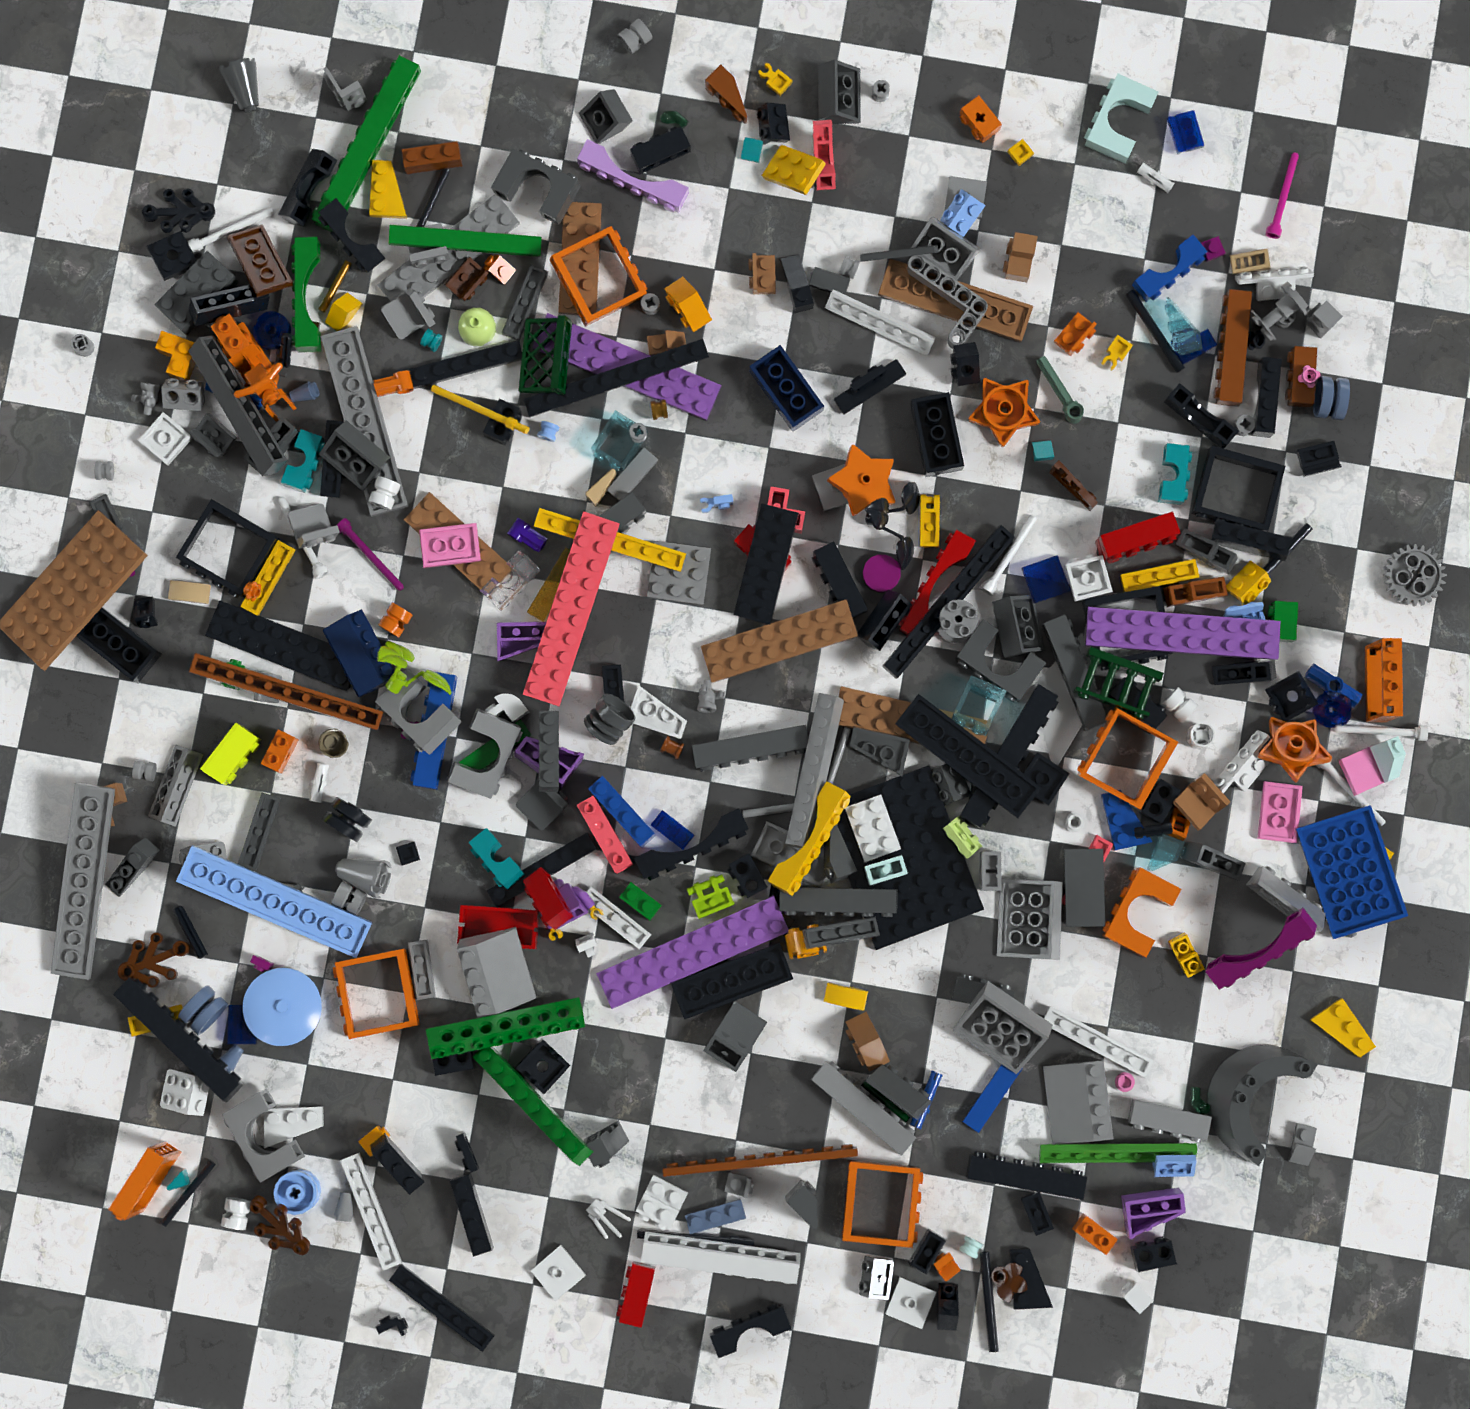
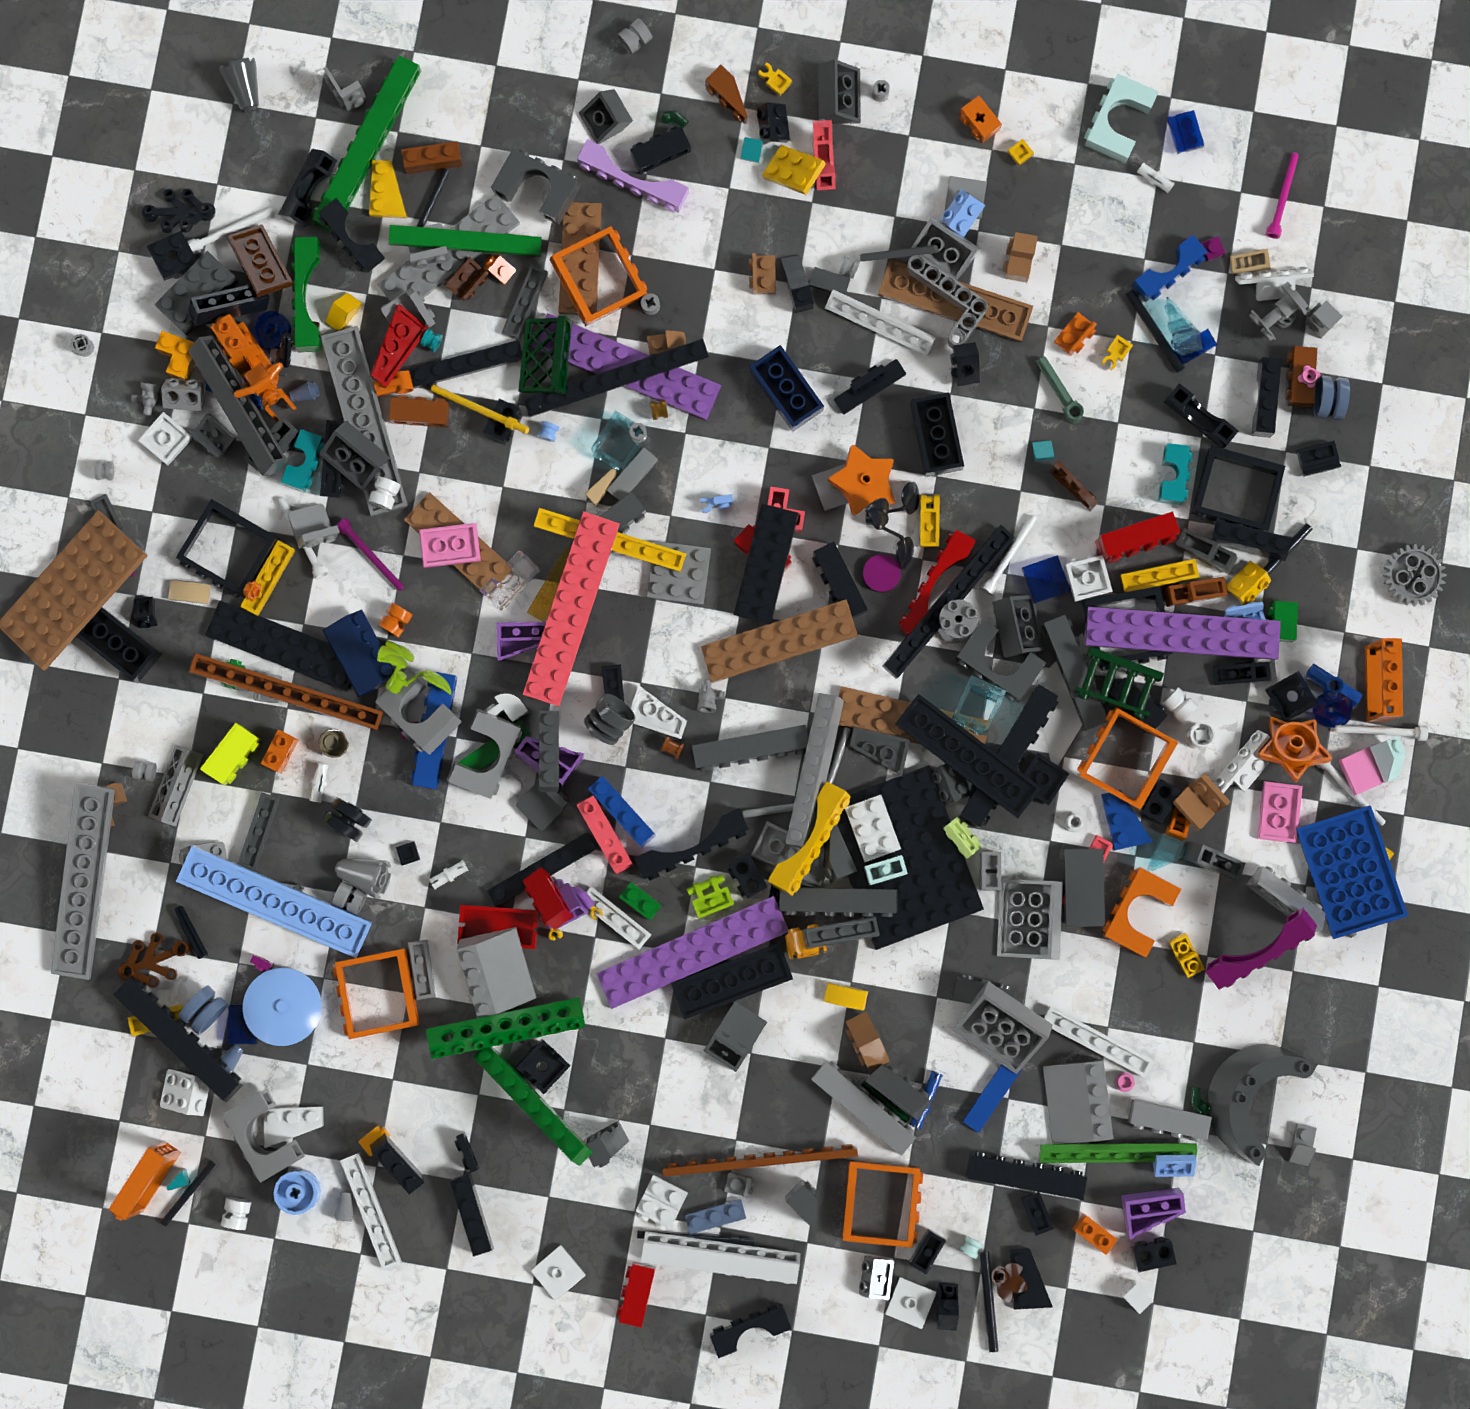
dark grey slope [105,838,160,897] -> none
reddish brown plant [249,1195,310,1255] -> none
pearl gold bar [318,260,352,313] -> none
black bracket [376,1314,408,1336] -> none
black plate [389,1264,495,1352] -> none
black brick [432,1051,476,1076] -> none
yellowish green cylinder [458,308,496,347] -> none
teal arch [468,828,525,889] -> none
dark purple piece [507,518,548,553] -> none
white tile [575,933,597,958] -> none
white plant [586,1199,631,1239] -> none
clear blue slope [651,810,695,850] -> none
light orange brick [664,277,712,332] -> none
black brick [857,589,912,651] -> none
orange bracket [933,1252,960,1282] -> none
orange plate [968,378,1040,447] -> none
black axle [1134,823,1173,839] -> none
dark orange brick [1213,289,1252,407] -> none
light grey wheel [1233,415,1255,436] -> none
black plate [1248,330,1265,350] -> none
yellow wing [1309,998,1376,1058] -> none
none -> red wing [370,304,428,388]
none -> dark orange brick [389,395,450,428]
none -> white pin [429,860,469,890]

